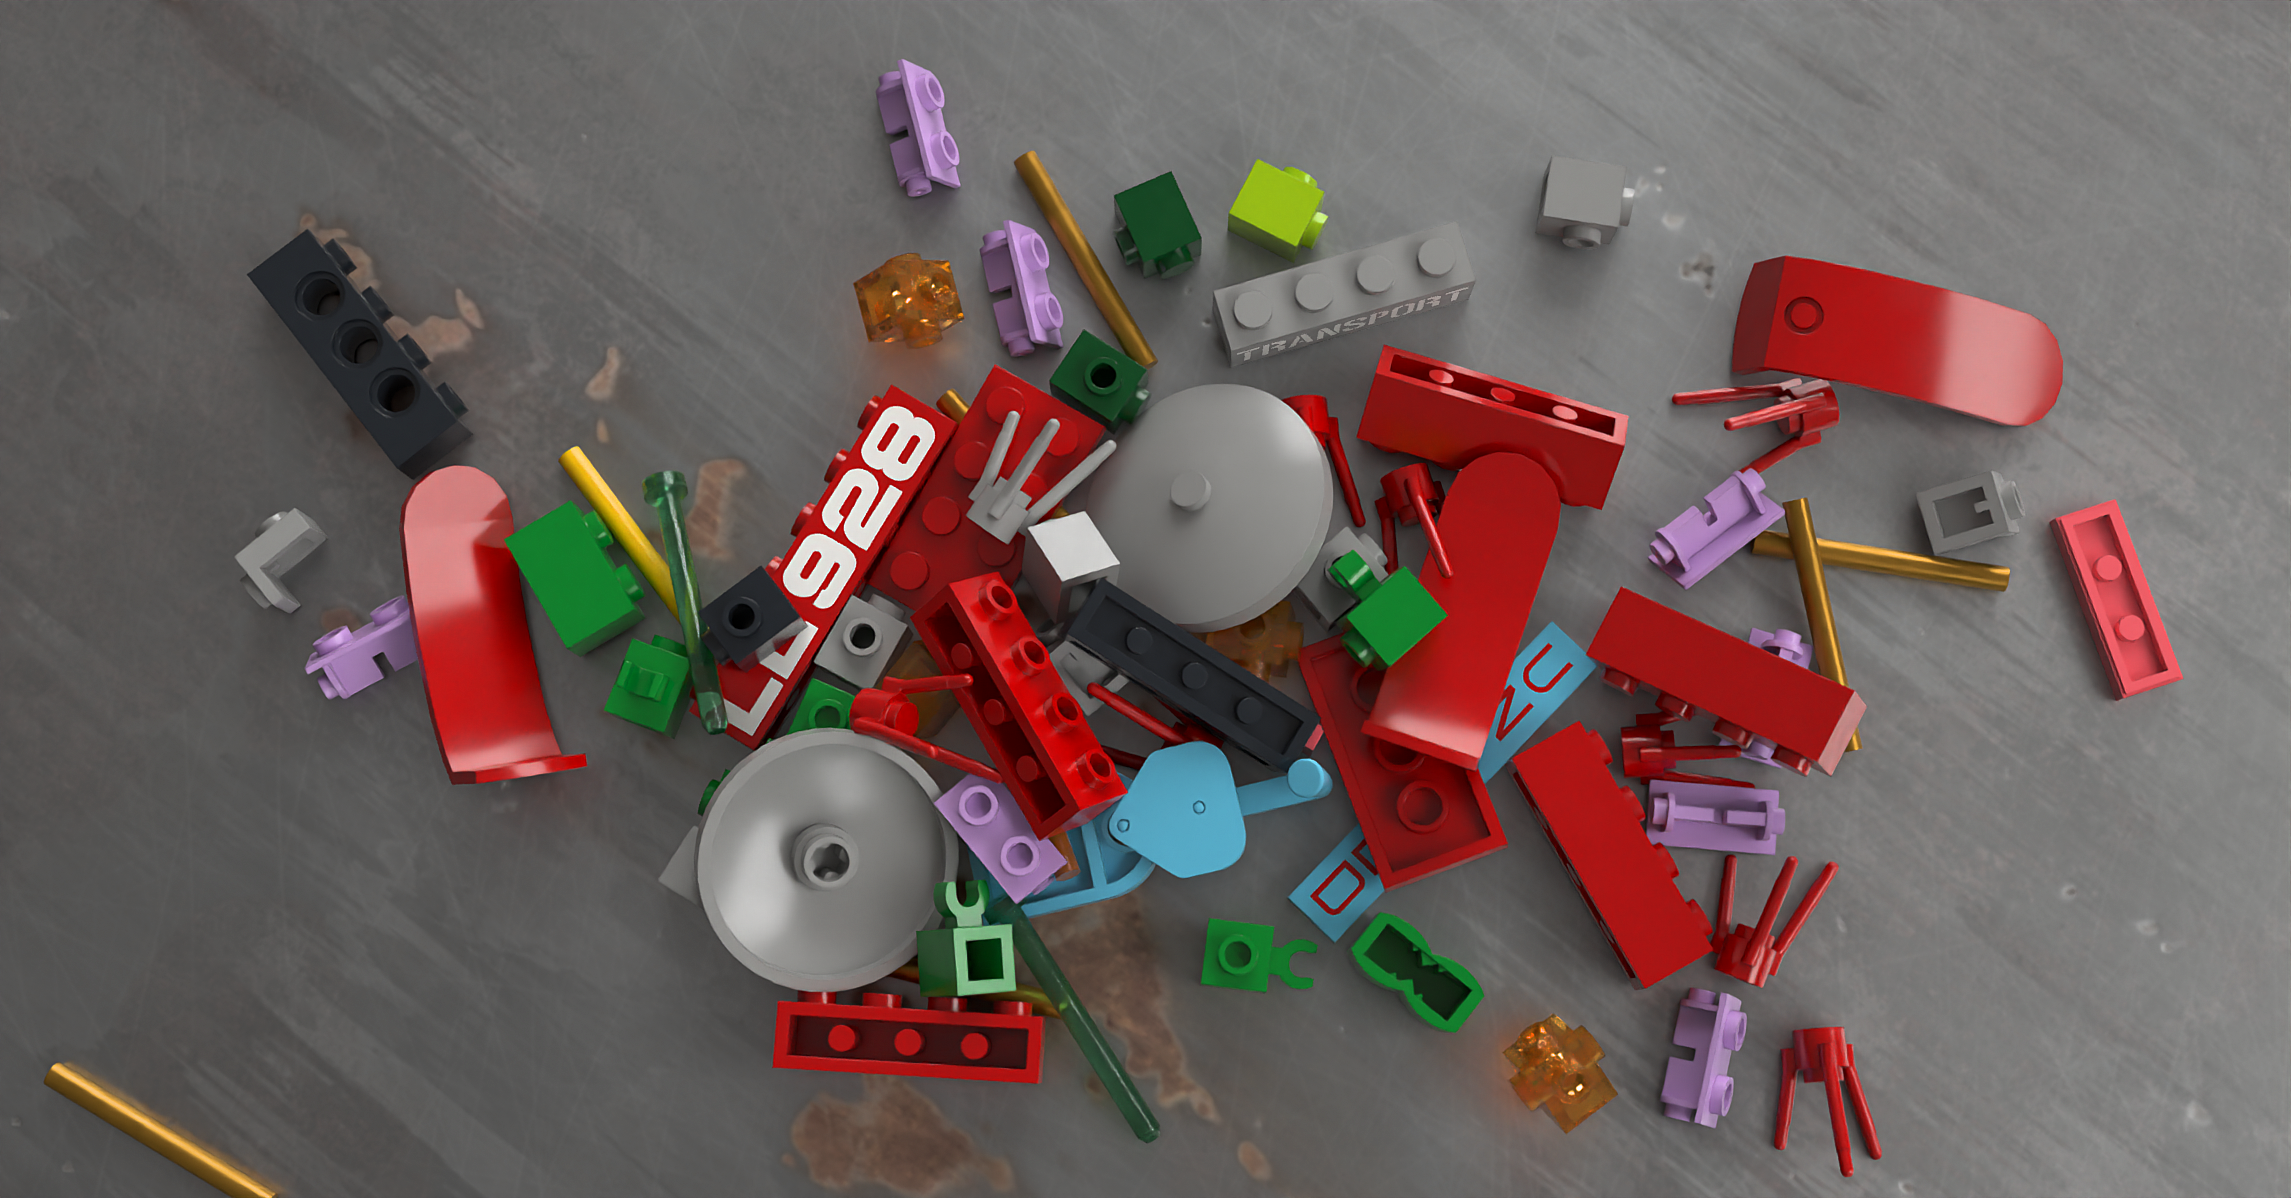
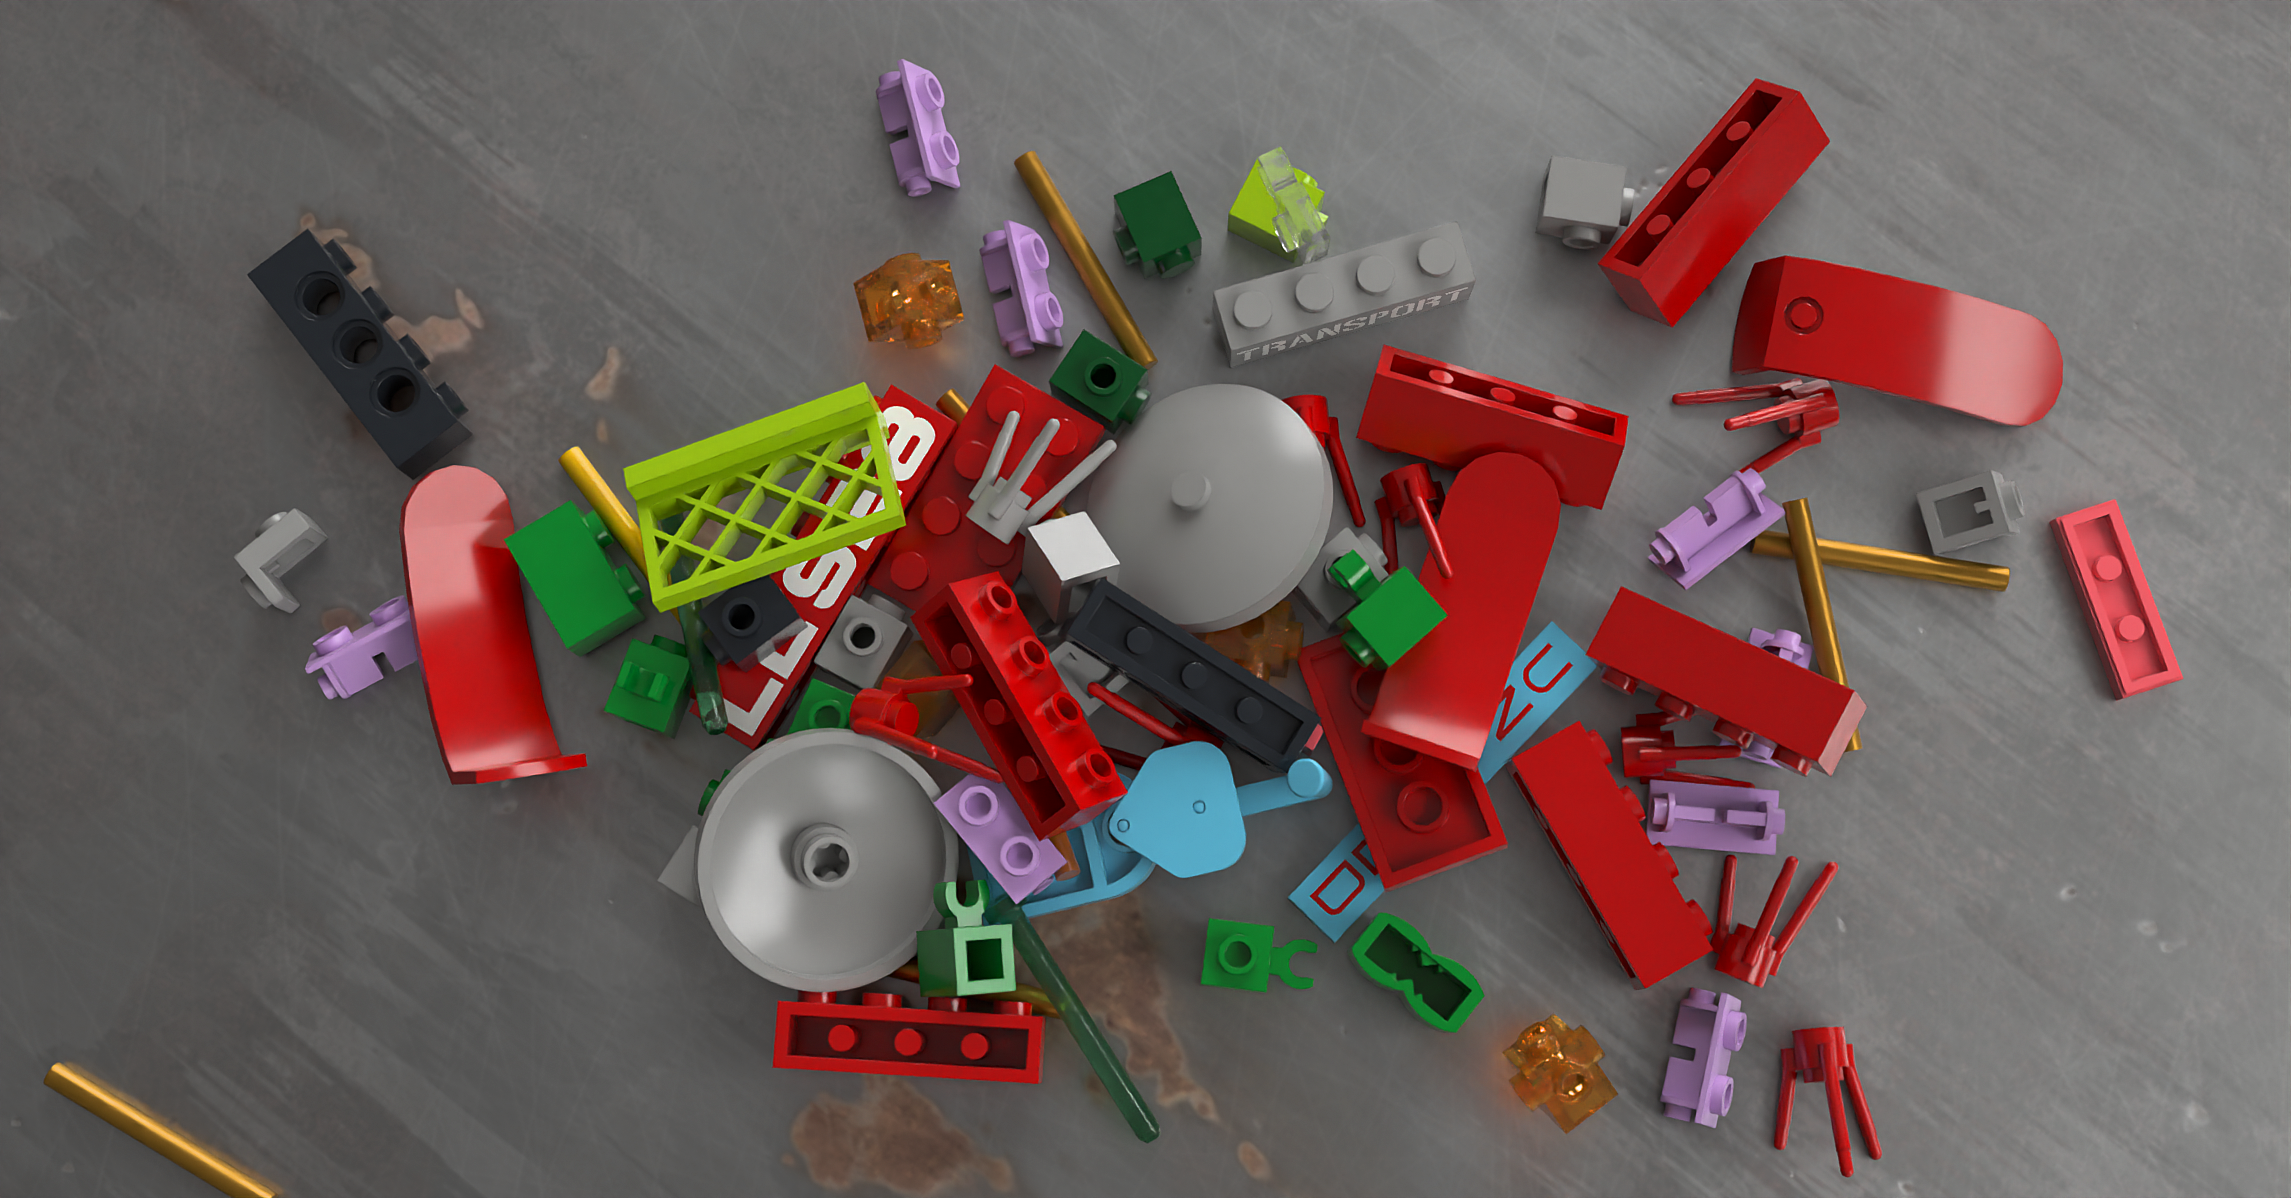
none -> lime fence [623,382,906,613]
none -> clear plate [1257,146,1331,265]
none -> red brick [1597,78,1830,328]

